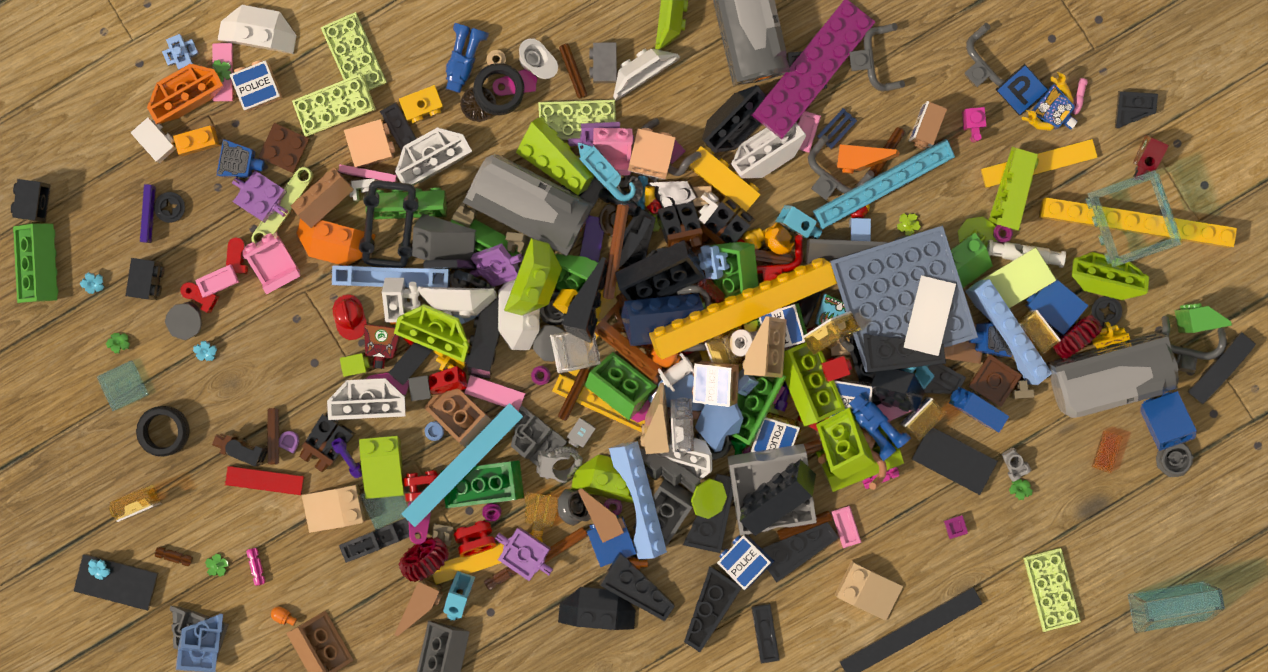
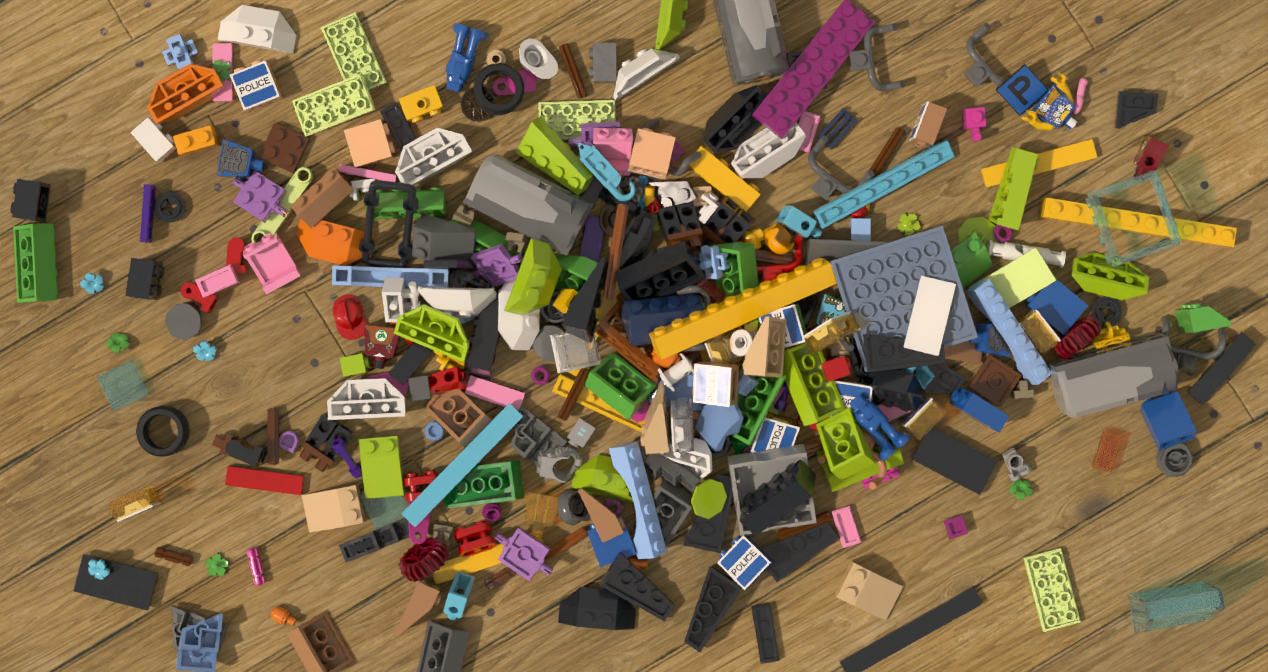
orange slope [837,144,900,174] -> none

